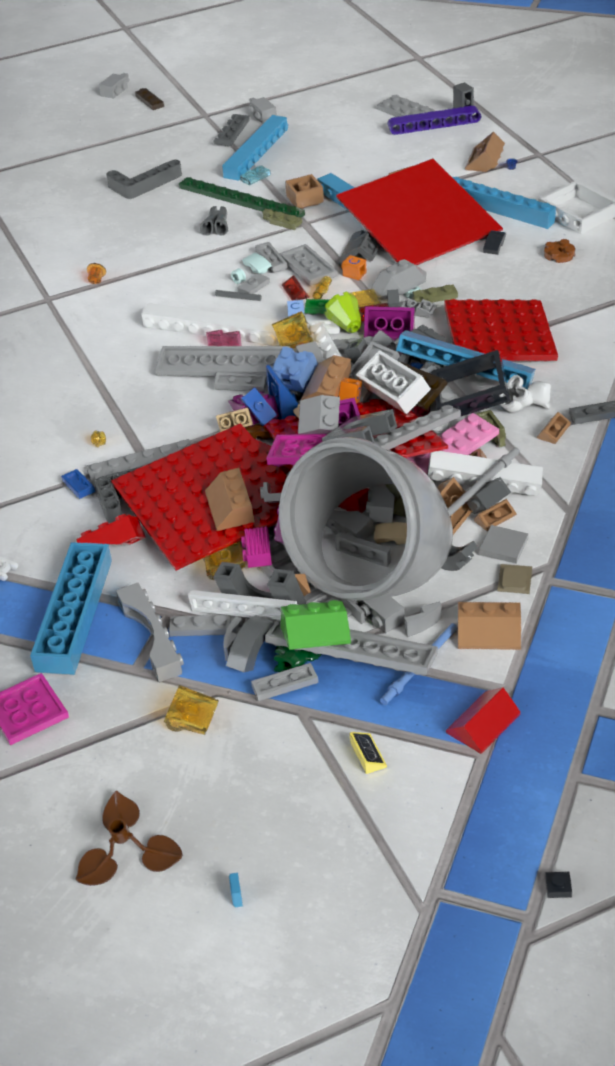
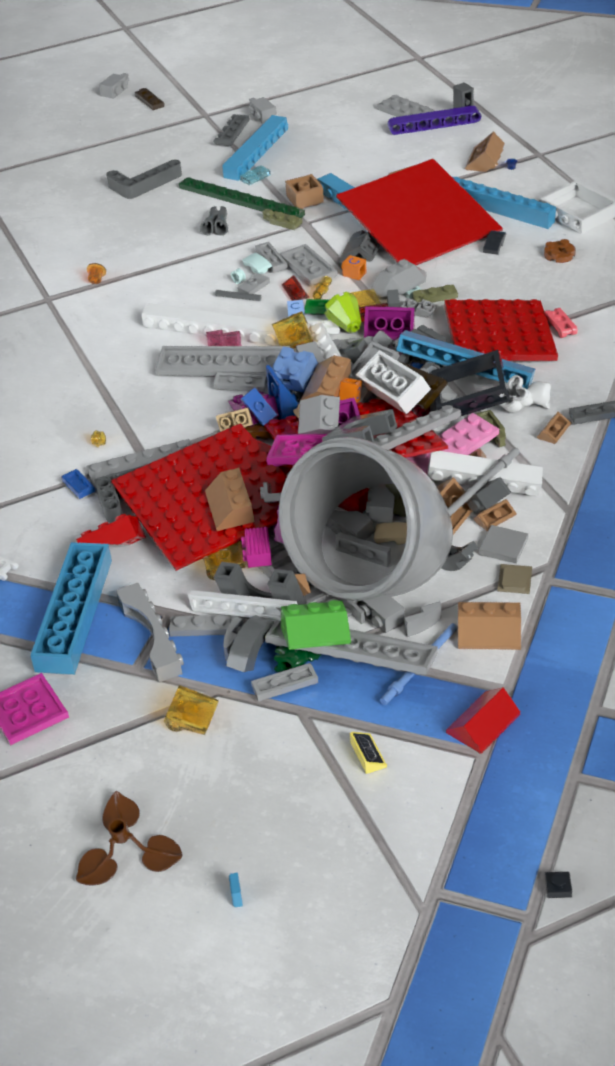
none -> coral plate [544,308,578,338]

